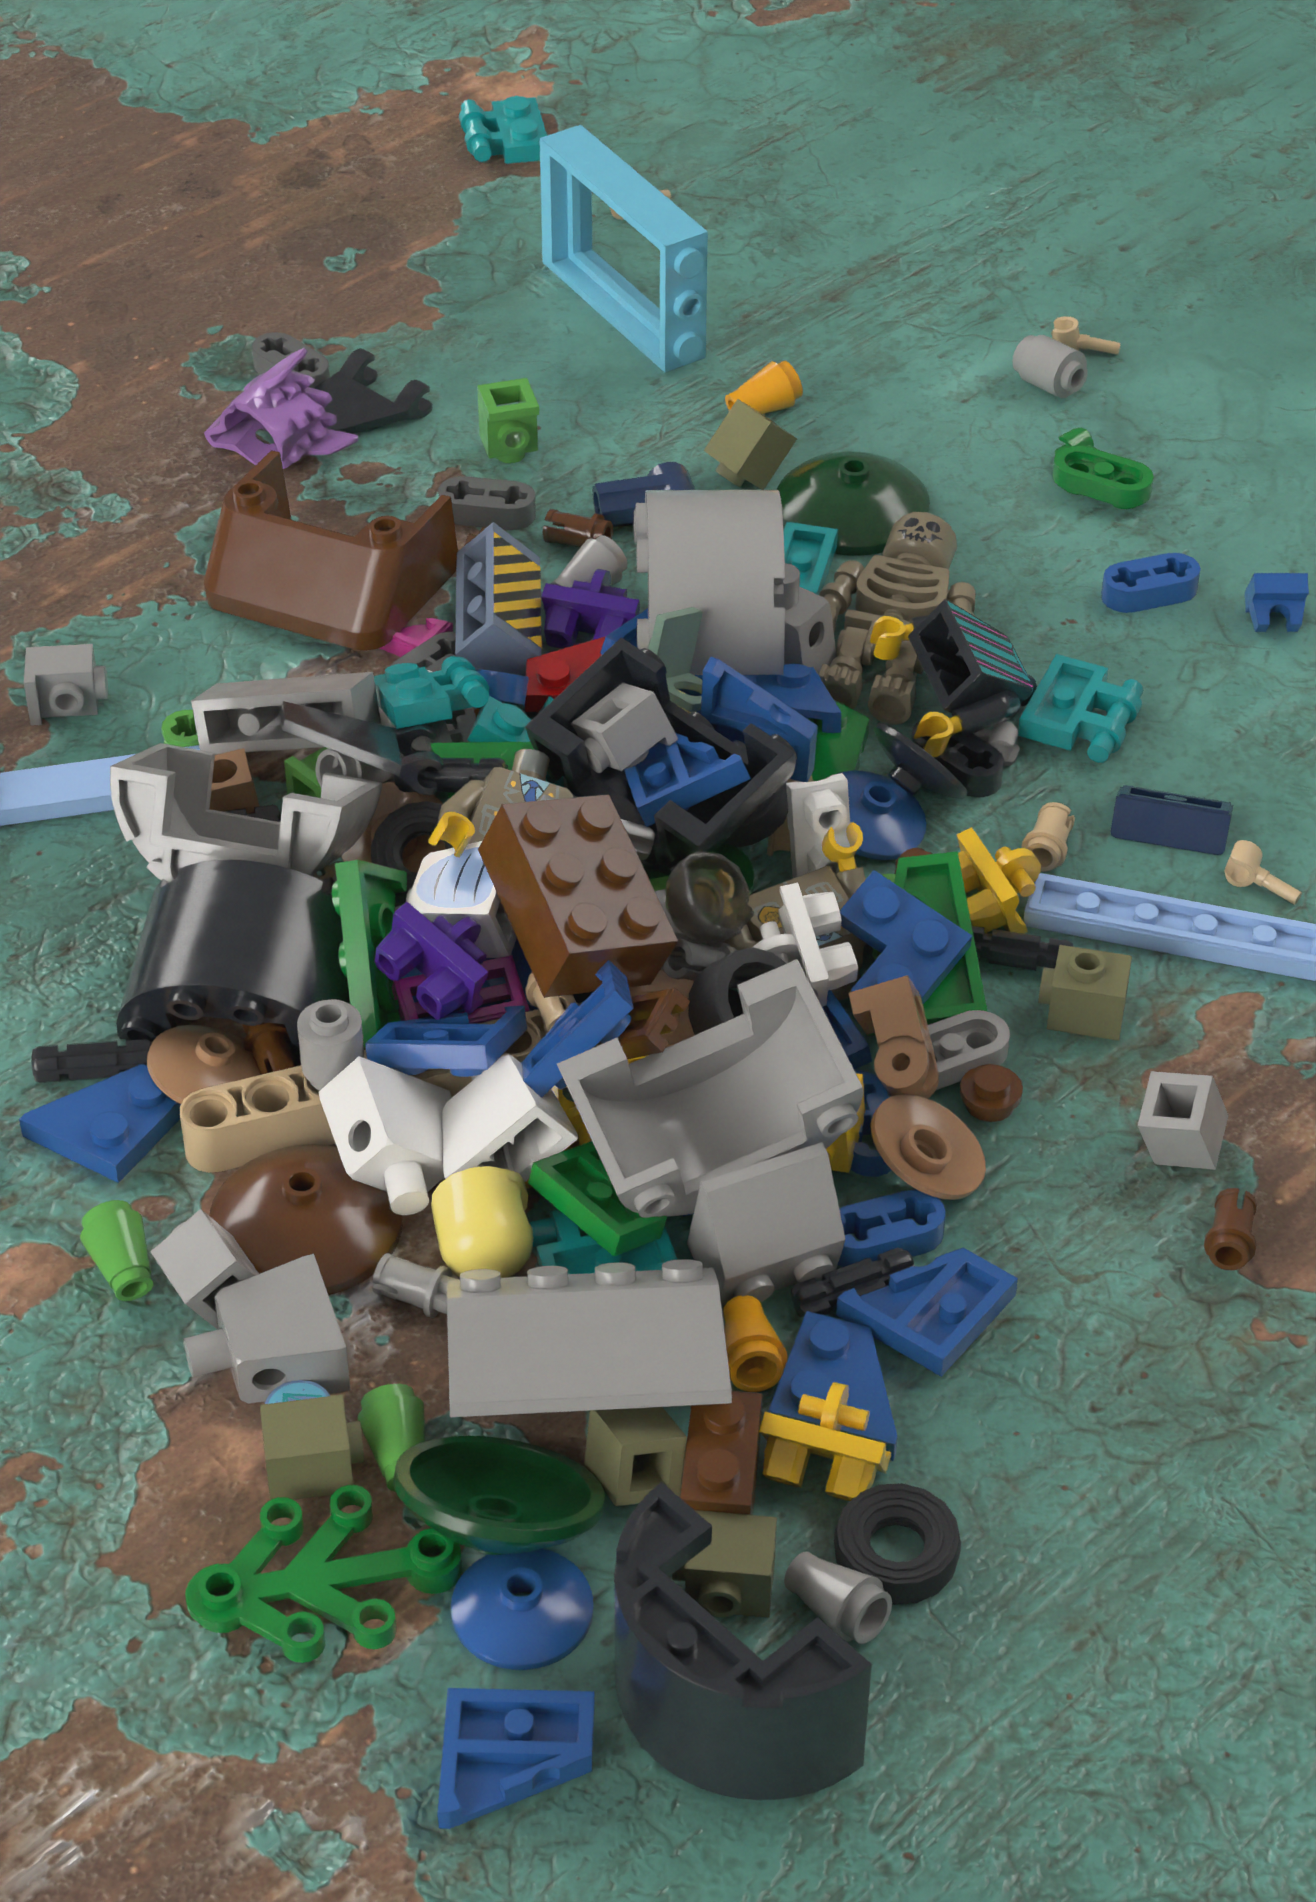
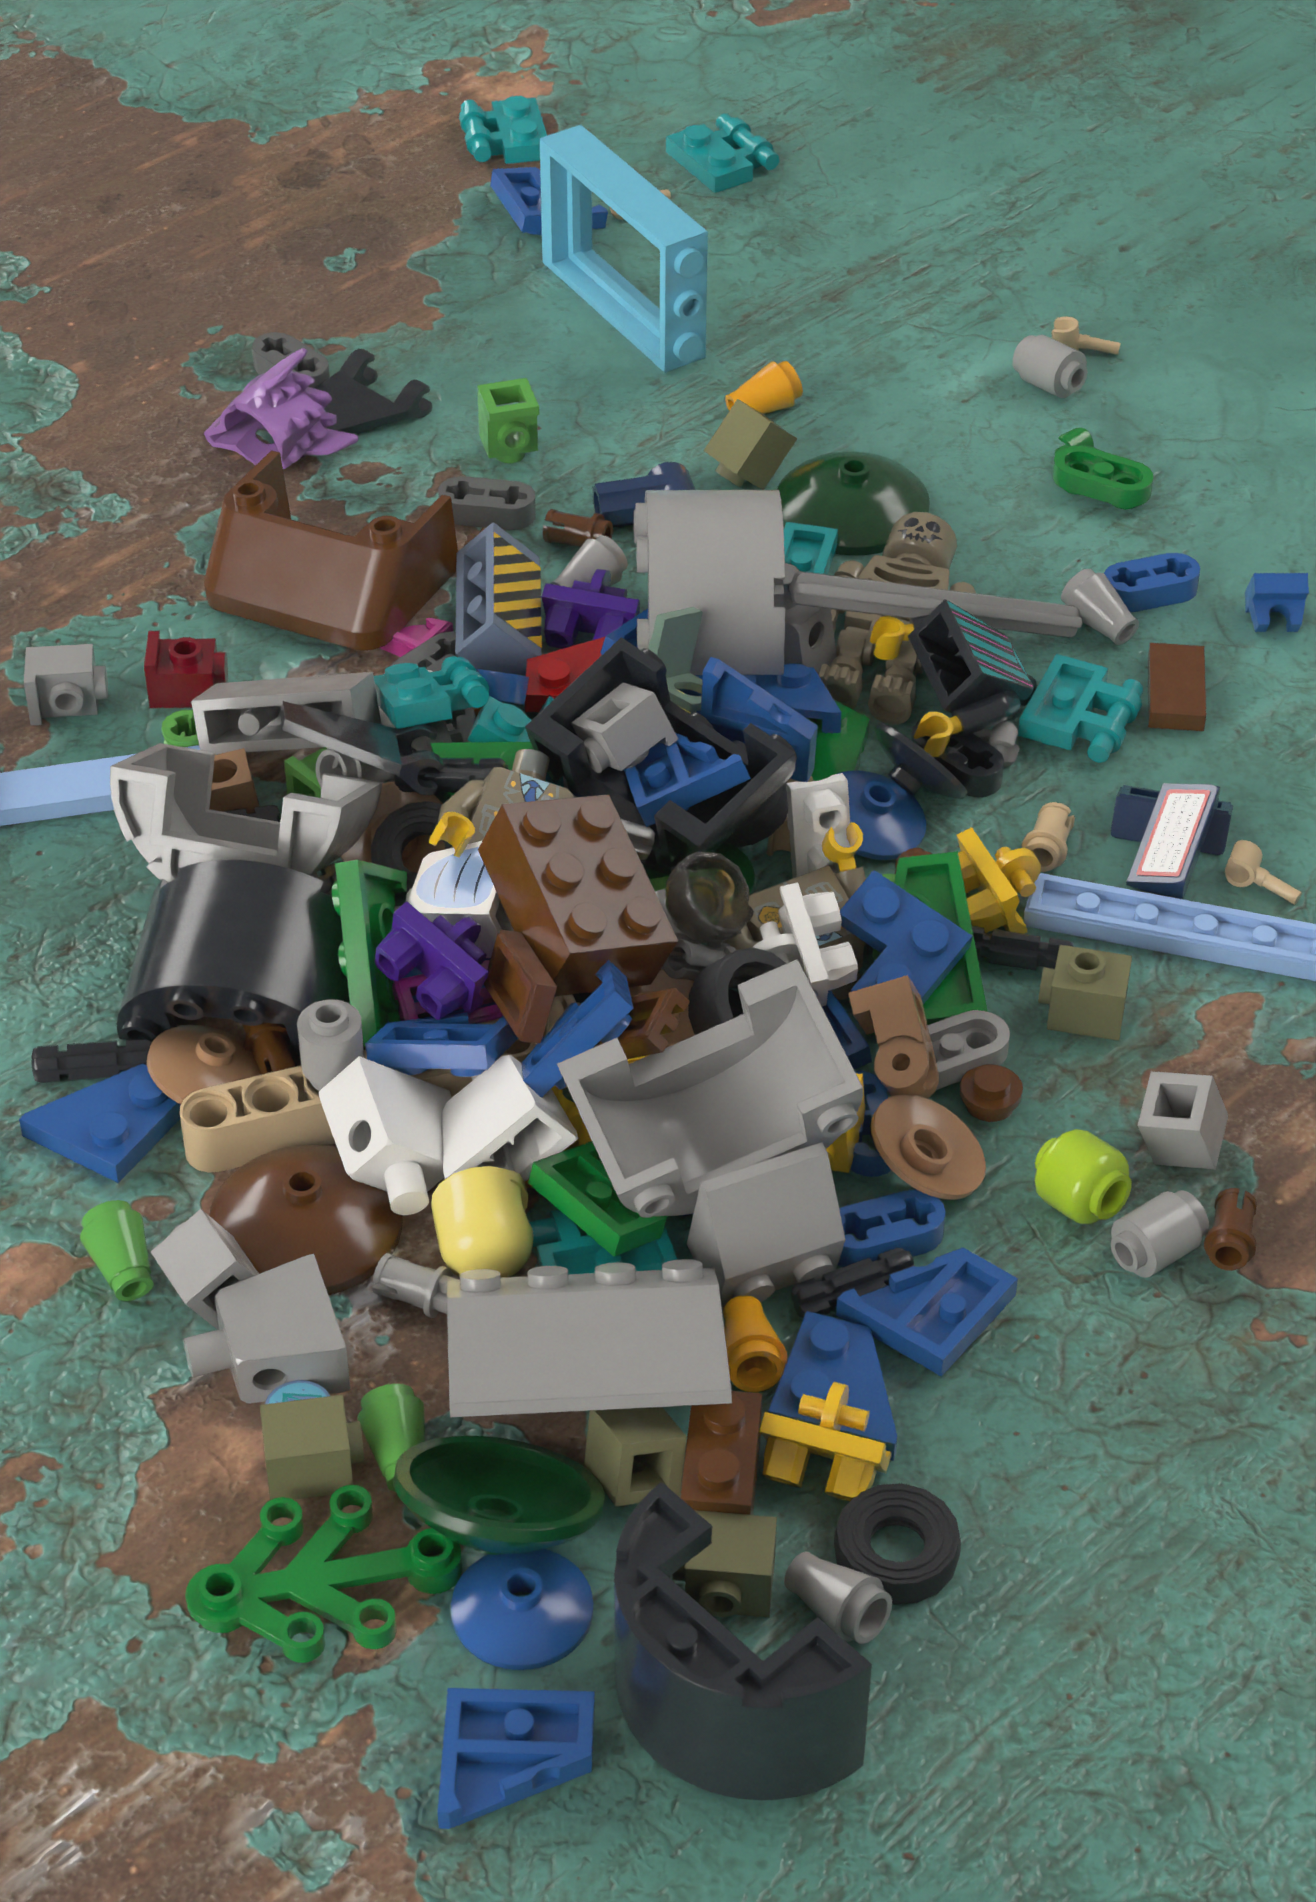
none -> dark red brick [144,631,228,708]
none -> reddish brown tile [484,929,557,1044]
none -> blue wing [490,167,608,235]
none -> teal plate [666,113,780,193]
none -> light grey axle [788,571,1082,638]
none -> lime head [1035,1129,1132,1224]
none -> light grey cone [1061,569,1139,645]
none -> light grey brick [1111,1190,1209,1278]
none -> slope [1126,783,1220,899]
none -> reddish brown tile [1148,643,1206,731]

